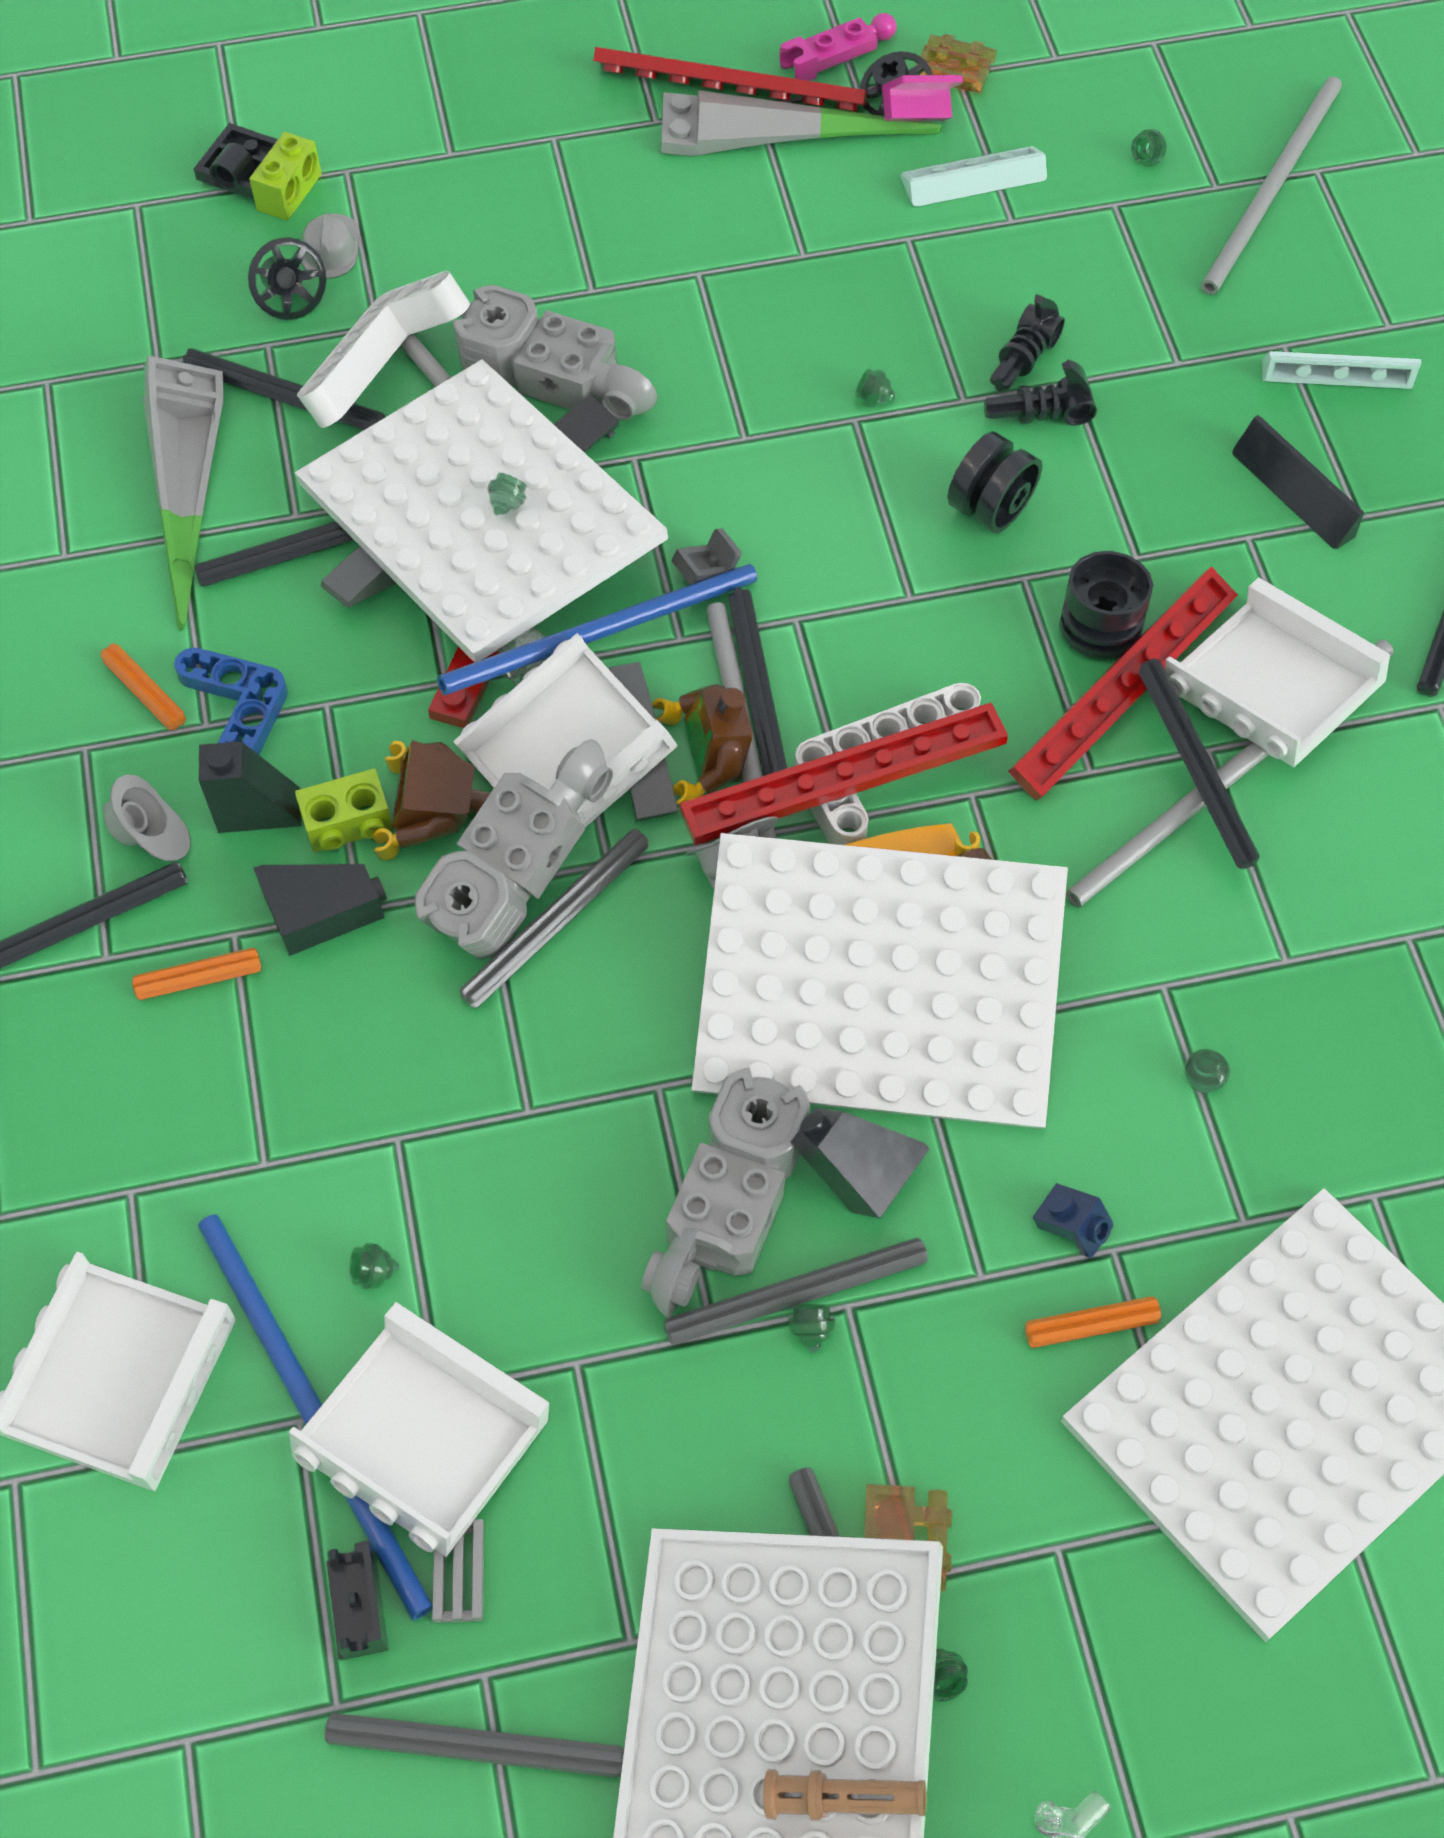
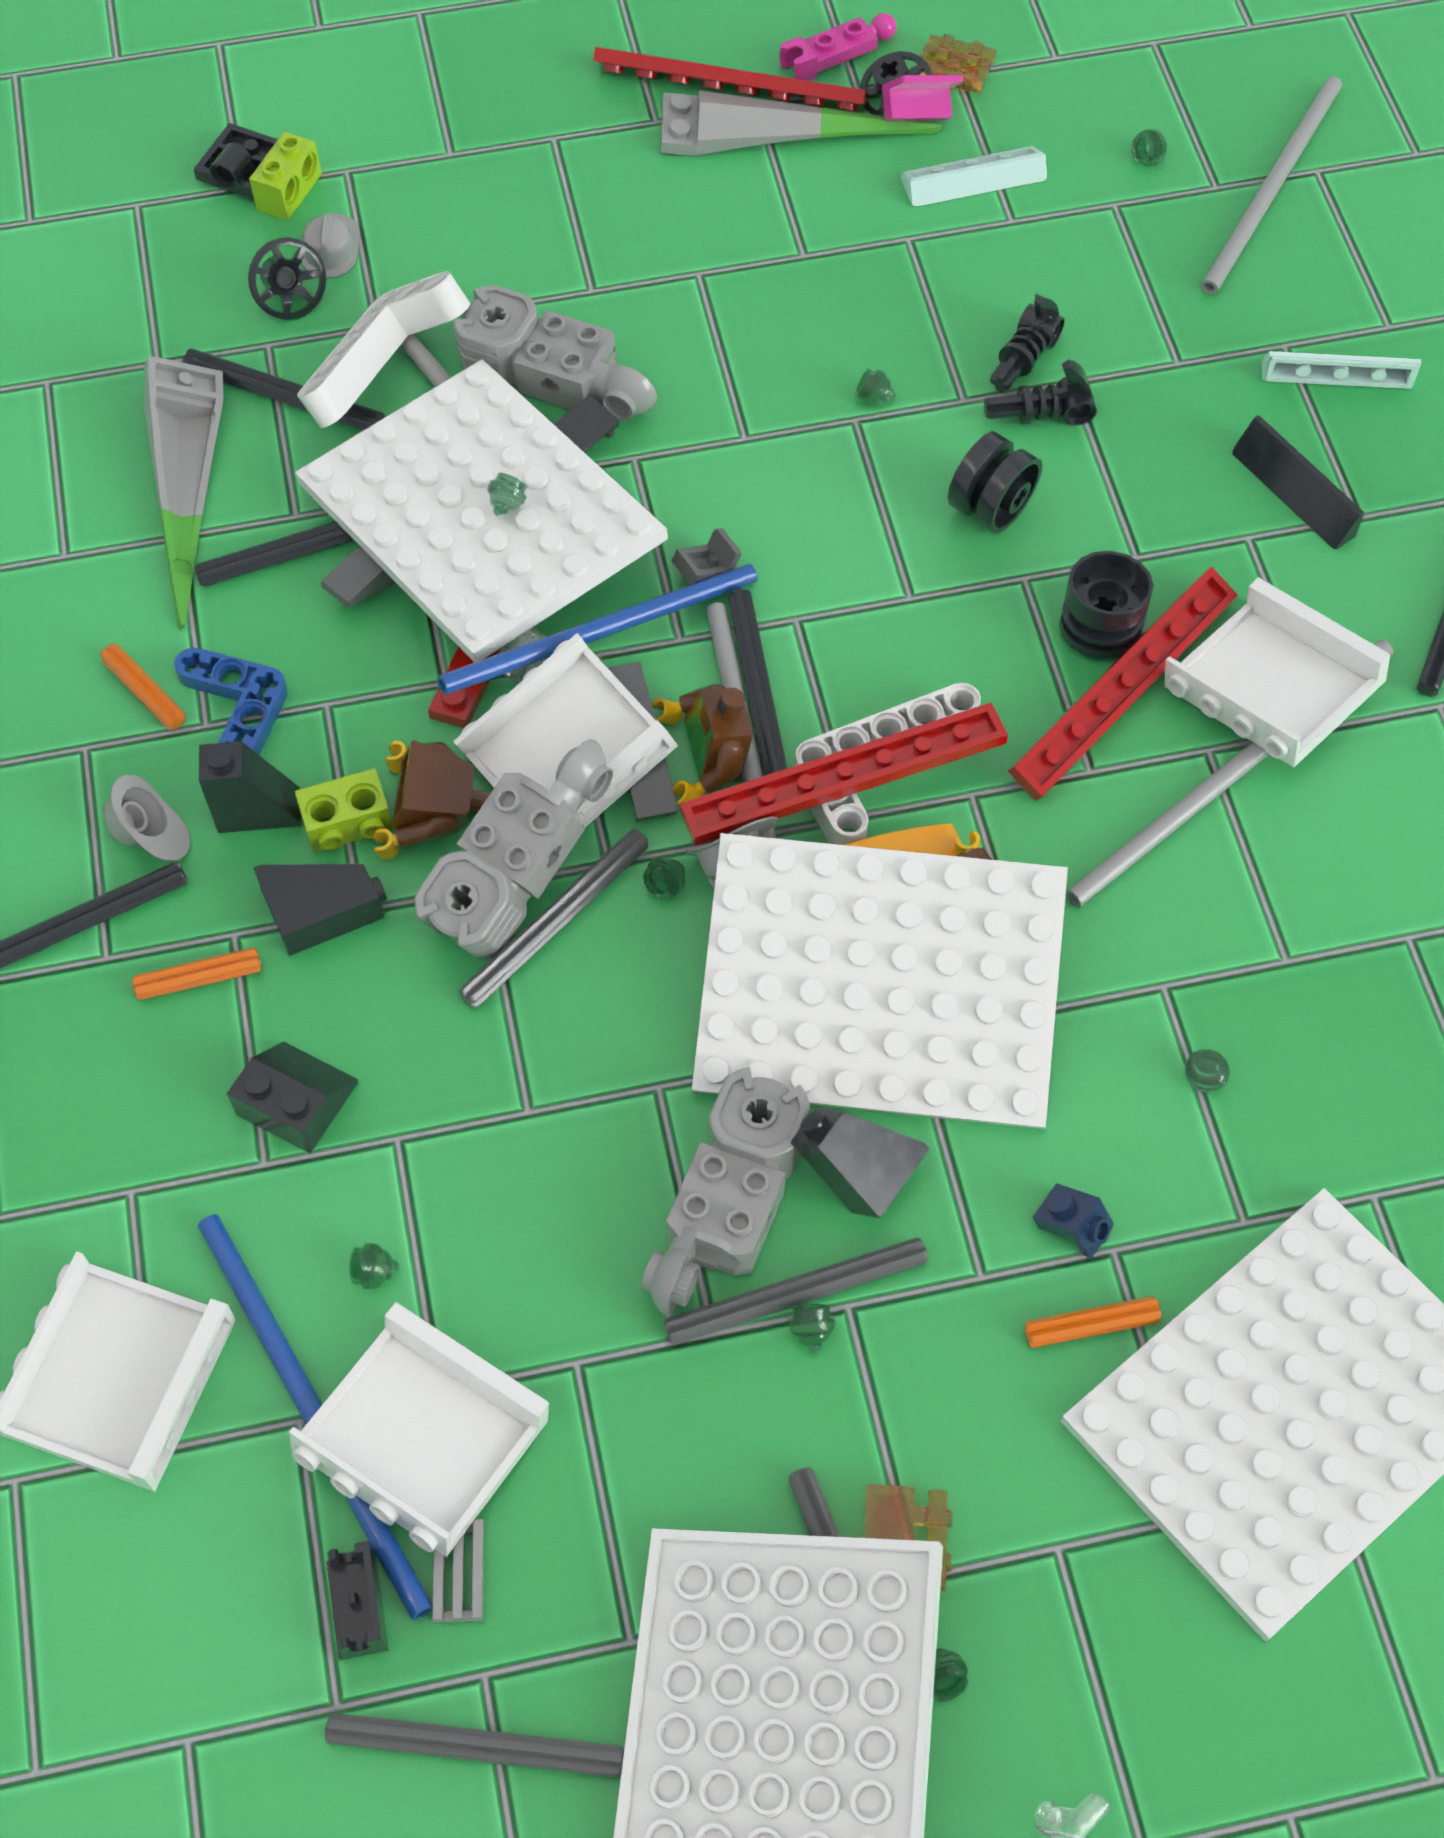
medium nougat pin [763,1769,927,1821] -> none
black axle [1139,658,1260,870] -> none
none -> black slope [227,1041,358,1154]
none -> clear green plate [643,856,686,898]

